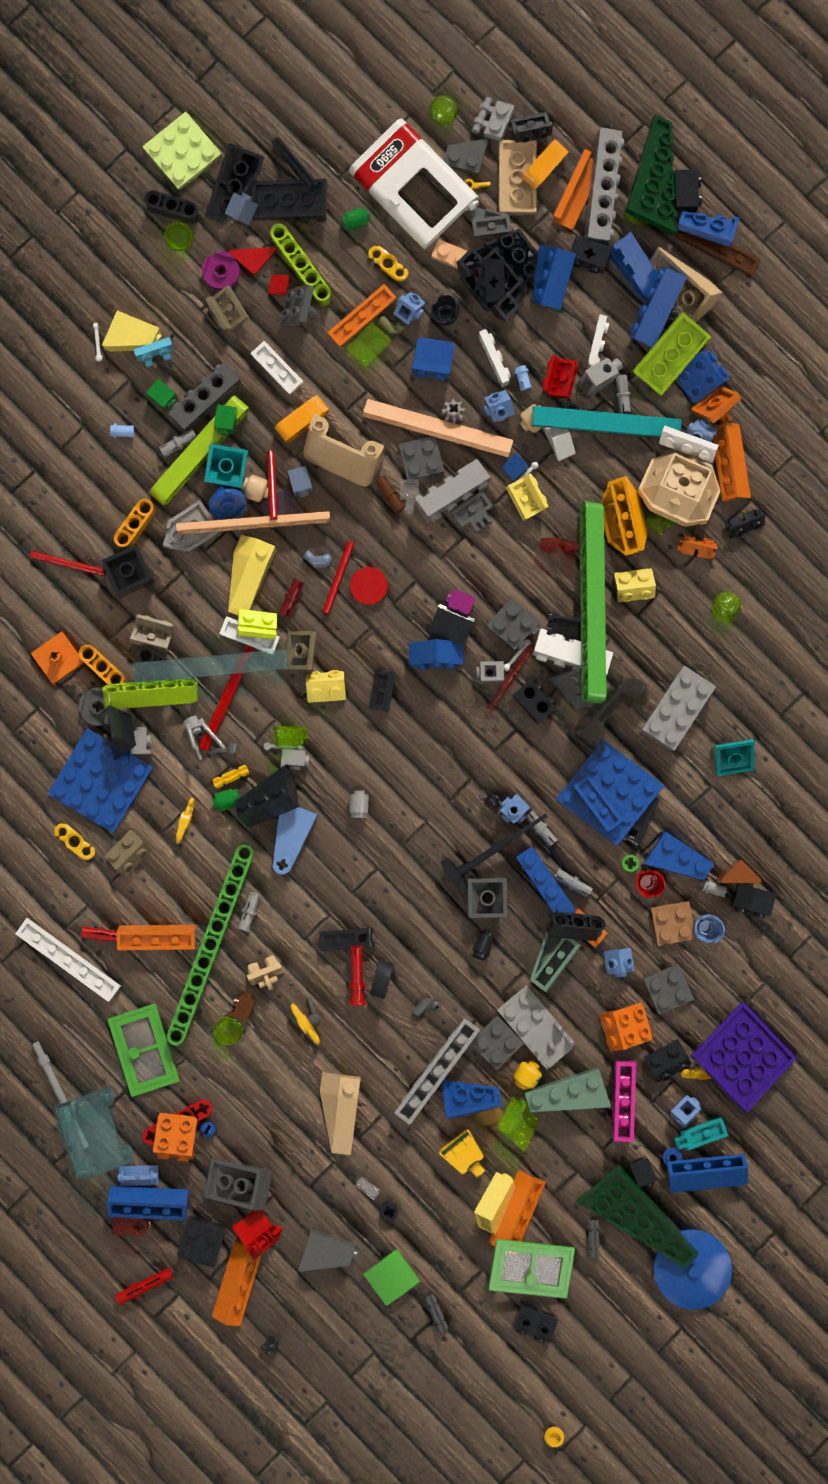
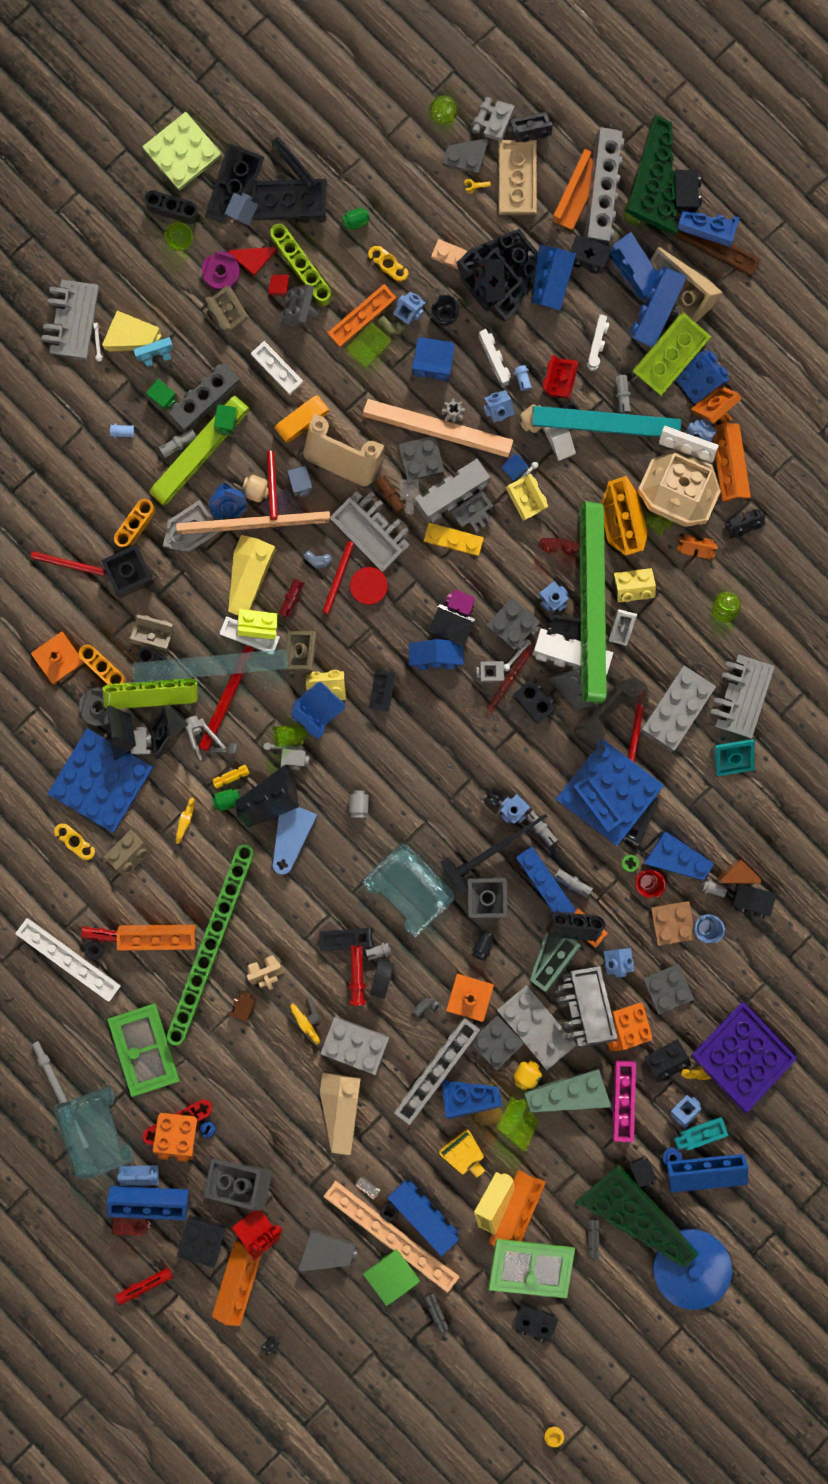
teal slope [204,444,248,488] -> none
clear neon green hair [214,1016,243,1046] -> none
light grey pin [237,891,261,932] -> none
white piece [349,118,479,250] -> none
dark grey wing [470,207,512,240] -> none
light orange beam [521,139,568,190] -> none
light grey torso [577,358,623,398] -> none
none -> light grey hinge [41,279,100,360]
none -> black plate [85,941,105,960]
none -> black slope [150,706,188,759]
none -> blue bracket [291,682,345,739]
none -> light grey piece [321,1016,389,1075]
none -> light nougat tile [324,1180,459,1293]
none -> light grey hinge [330,491,410,572]
none -> clear light blue windscreen [362,843,455,937]
none -> light grey pin [366,942,391,961]
none -> blue brick [388,1179,459,1256]
none -> yellow plate [424,523,484,557]
none -> orange tile [446,974,494,1022]
none -> medium blue brick [538,581,569,613]
none -> hinge [555,966,617,1048]
none -> white slope [609,609,637,646]
none -> red bar [628,688,647,763]
none -> light grey hinge [710,654,775,739]

